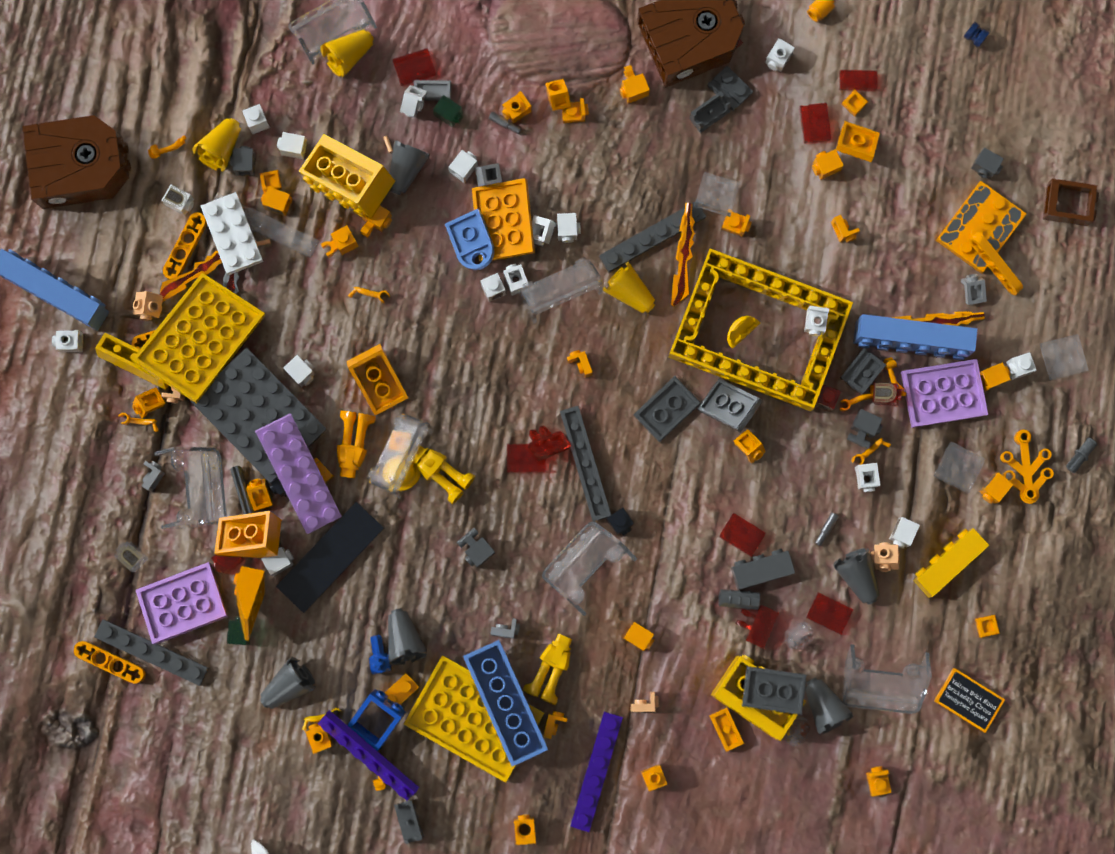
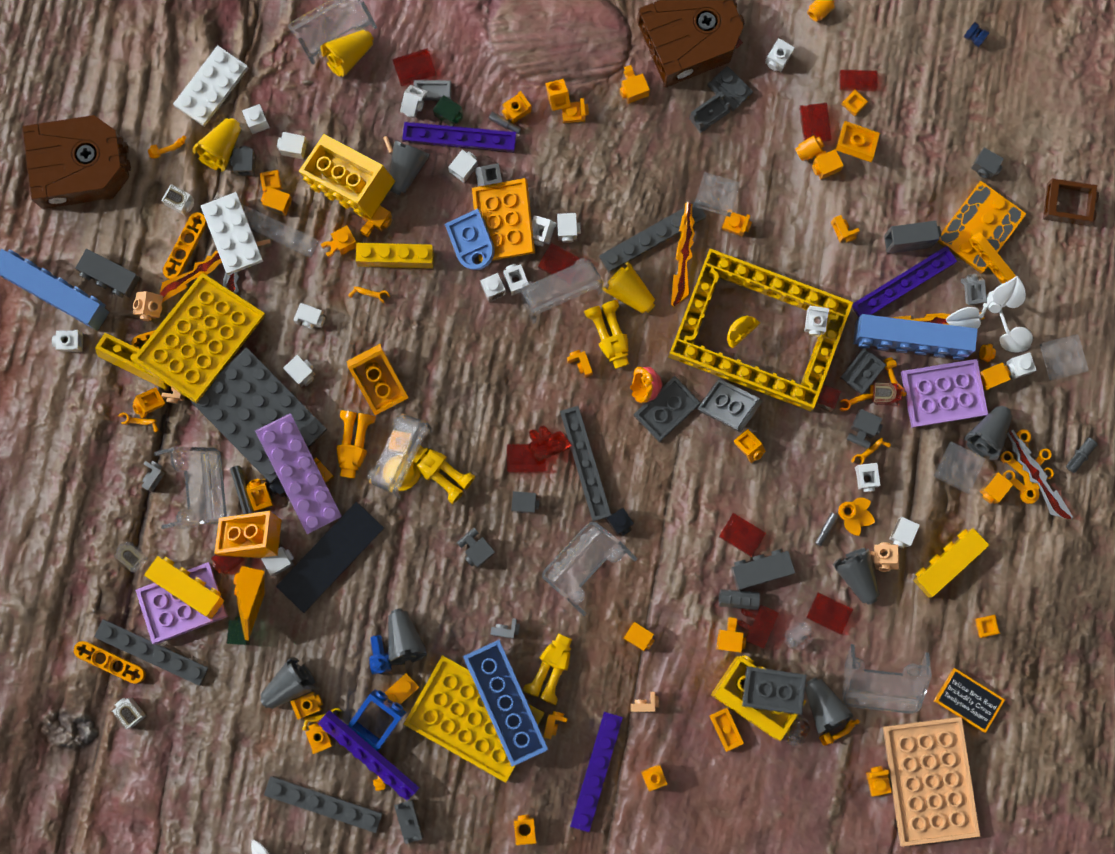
none -> dark grey brick [75,249,140,298]
none -> brick [112,698,146,730]
none -> yellow brick [144,556,225,620]
none -> white plate [173,45,249,127]
none -> dark grey plate [264,776,383,833]
none -> light orange brick [290,692,323,720]
none -> white brick [294,303,325,329]
none -> yellow brick [356,243,434,268]
none -> dark purple plate [402,122,516,152]
none -> dark grey brick [511,491,540,514]
none -> clear red plate [538,243,584,285]
none -> yellow piece [584,300,629,369]
none -> light orange hair [630,367,663,403]
none -> light orange brick [716,617,746,653]
none -> light orange brick [795,135,825,161]
none -> light orange piece [819,719,860,746]
none -> light orange plate [838,498,875,536]
none -> dark purple plate [852,246,957,318]
none -> light nougat plate [883,717,980,847]
none -> dark grey brick [884,221,941,254]
none -> white plant [946,276,1033,353]
none -> dark grey cone [964,406,1013,460]
none -> light orange plate [979,344,996,362]
none -> light grey sword [1007,430,1073,519]

